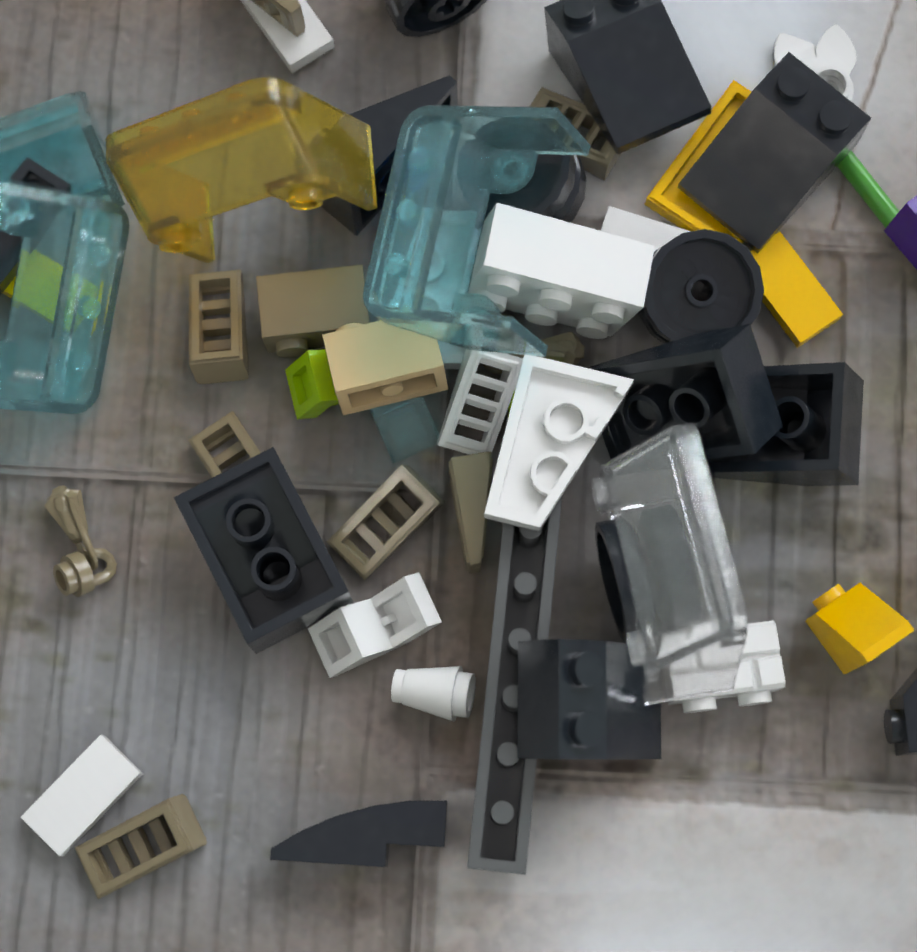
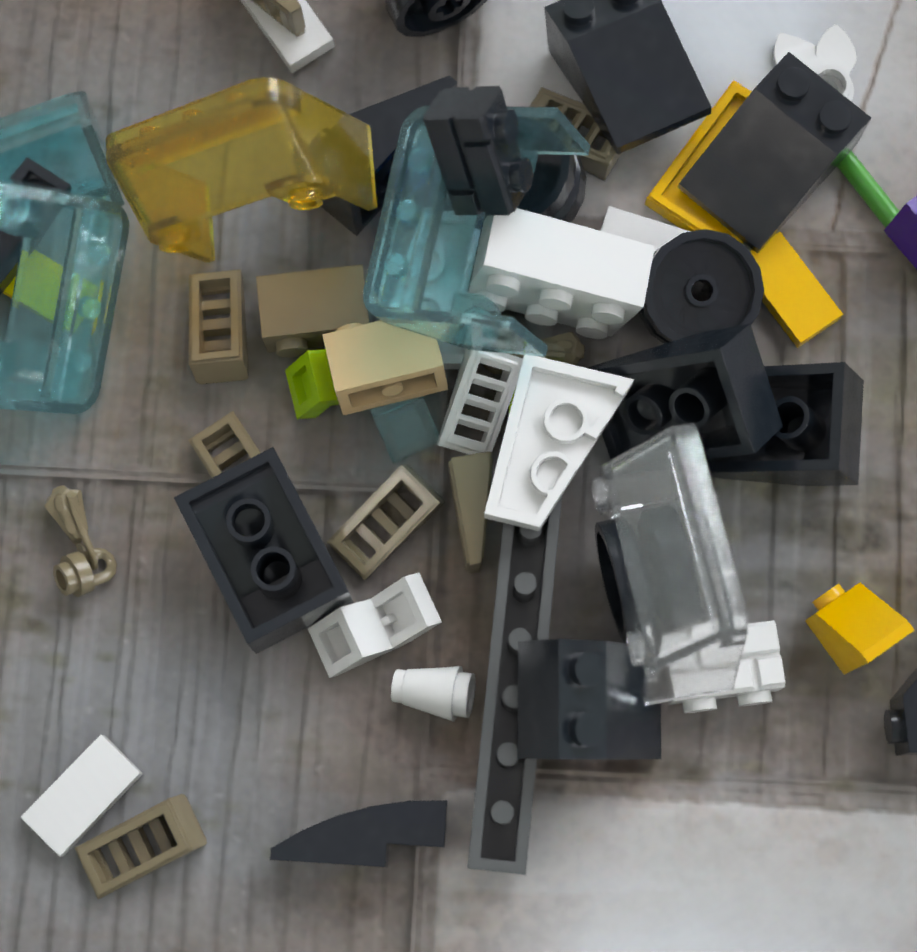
none -> black brick [422,86,533,215]

